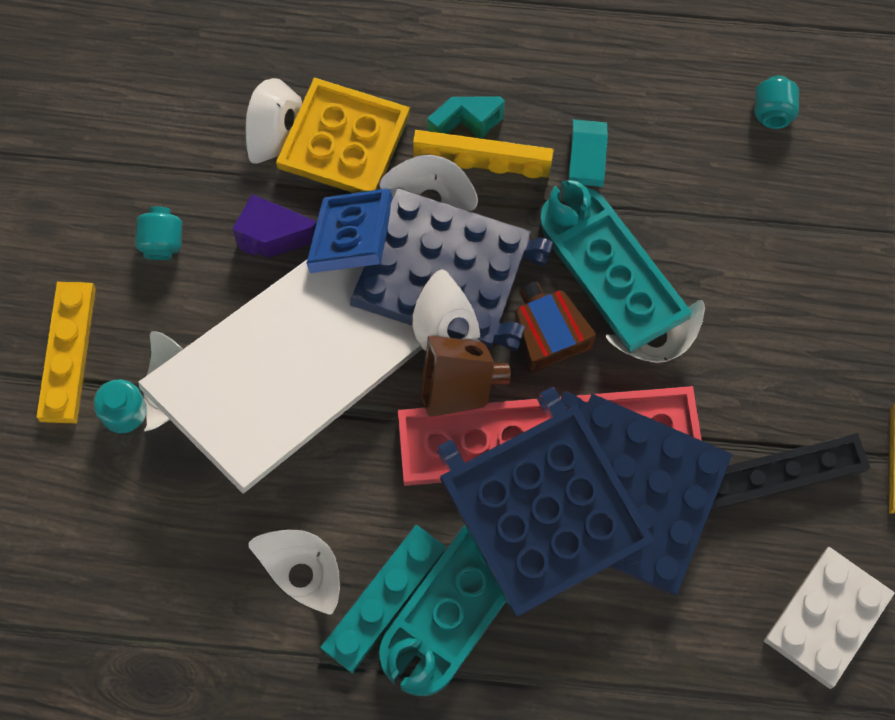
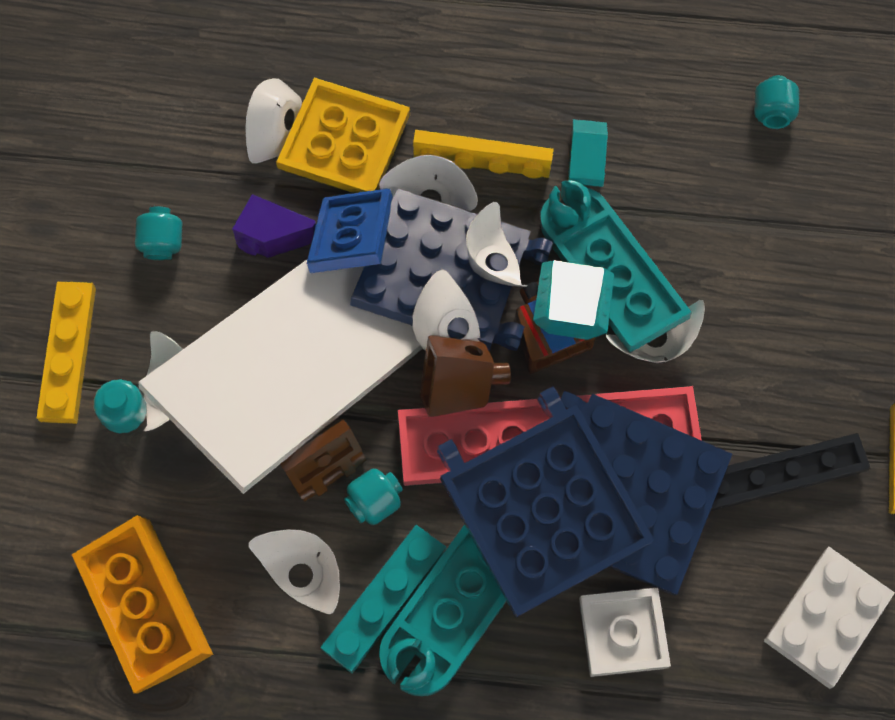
teal slope [427,96,505,139] -> none
none -> light orange slope [72,515,214,693]
none -> reddish brown plate [280,419,367,502]
none -> teal head [344,468,403,525]
none -> white piece [466,202,527,287]
none -> slope [533,260,614,340]
none -> white plate [579,588,671,677]

